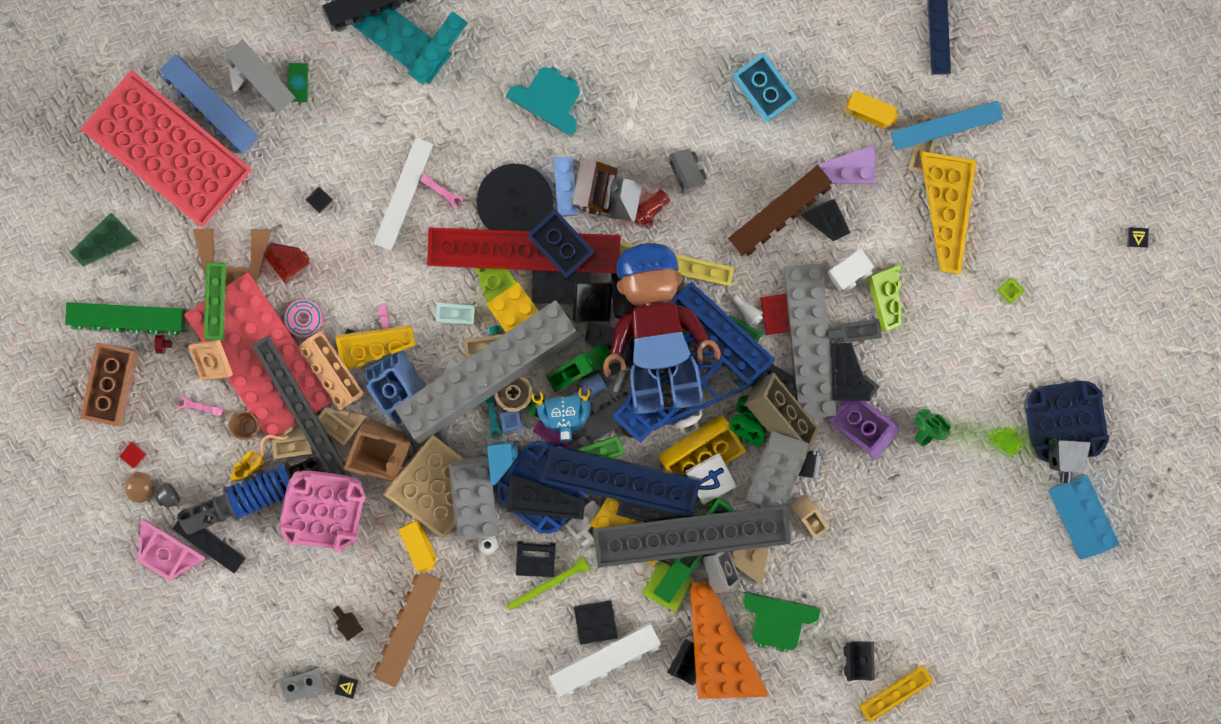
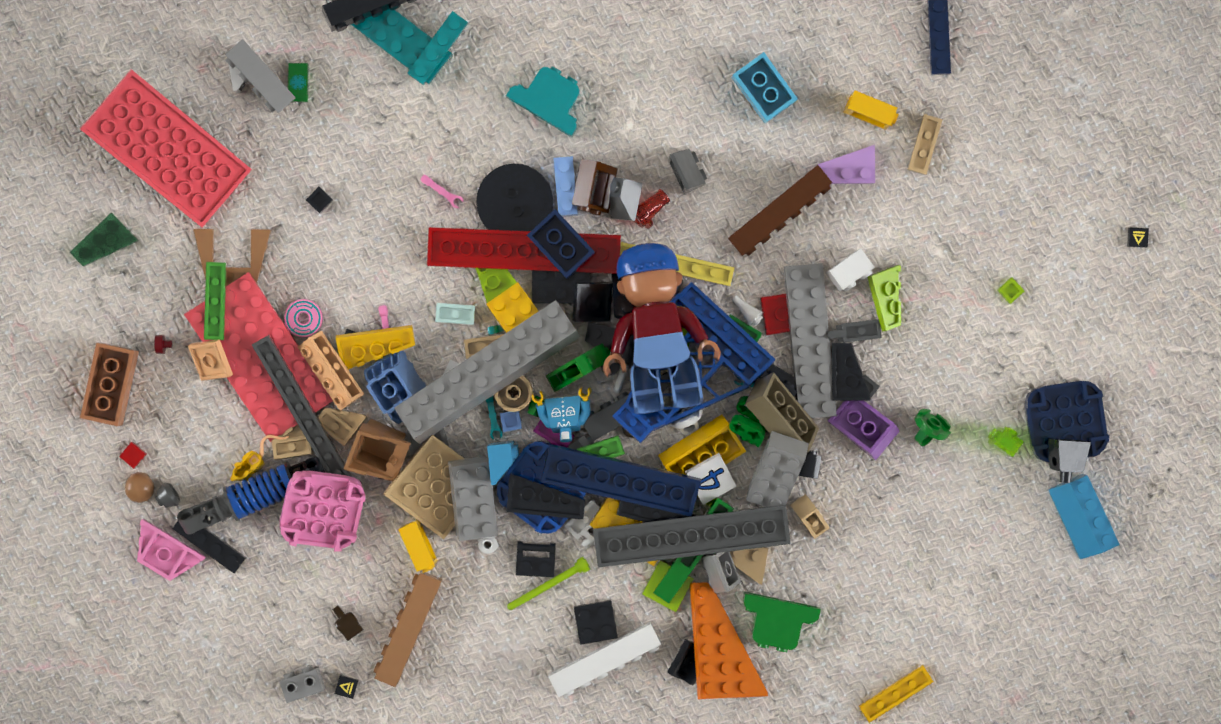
green brick [65,302,186,335] -> none
medium blue brick [159,54,260,154] -> none
bright pink piece [176,396,224,416] -> none
medium nougat hair [228,411,260,440] -> none
clear red slope [263,243,310,285] -> none
white tile [373,137,434,251] -> none
light blue piece [571,371,608,399] -> none
black wing [801,198,851,241] -> none
black bracket [844,641,875,681] -> none
dark azure tile [890,101,1003,150] -> none
yellow wing [920,151,976,274] -> none

